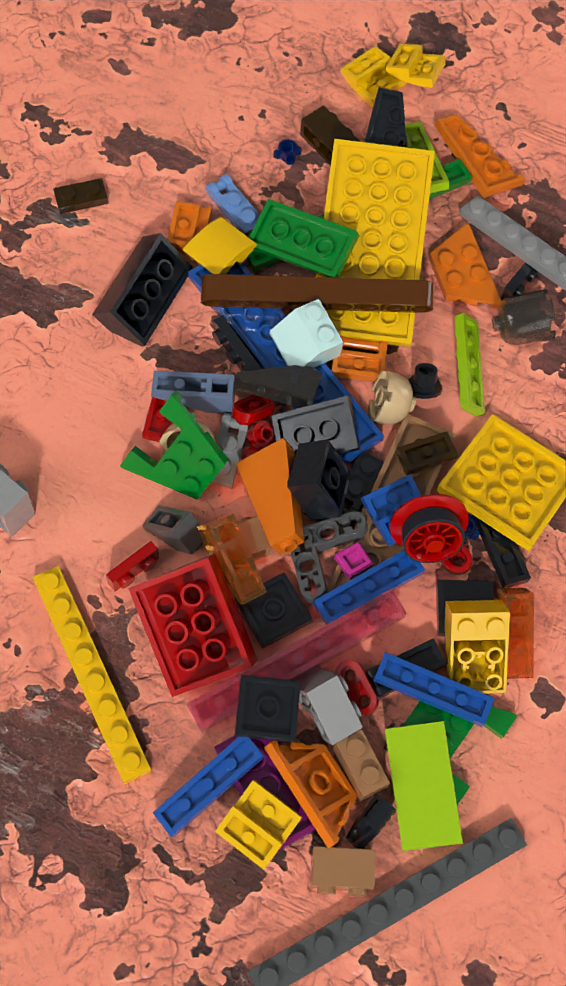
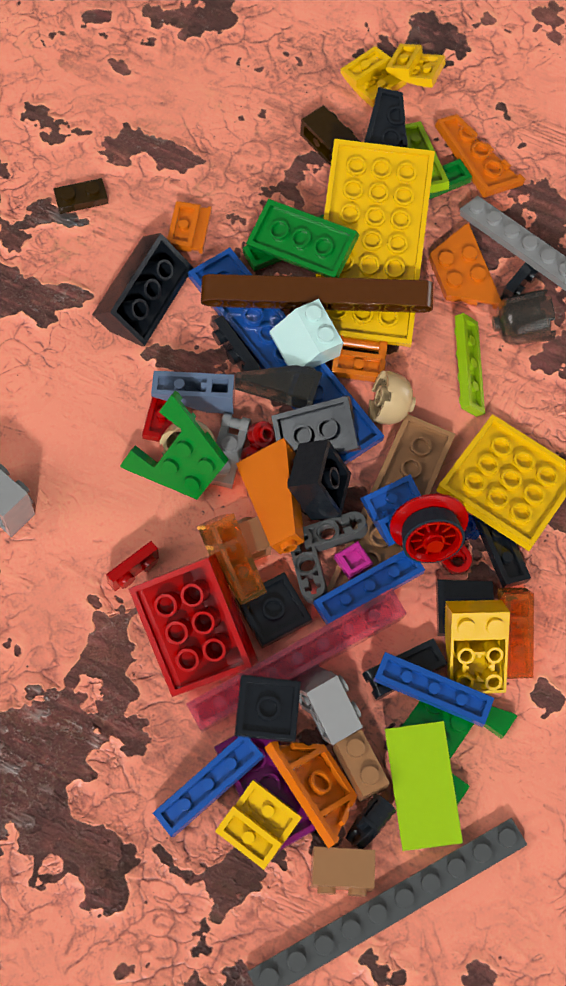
yellow plate [32,566,151,785] -> none
dark grey slope [142,505,209,555] -> none
yellow slope [183,217,257,274] -> none
medium blue plate [205,174,260,237] -> none
red plate [231,394,276,425] -> none
clear blue plate [273,139,302,165] -> none
red plate [335,660,379,716] -> none
black plate [342,451,384,524] -> none
dark brown plate [396,431,458,476] -> none
black piece [408,363,443,399] -> none

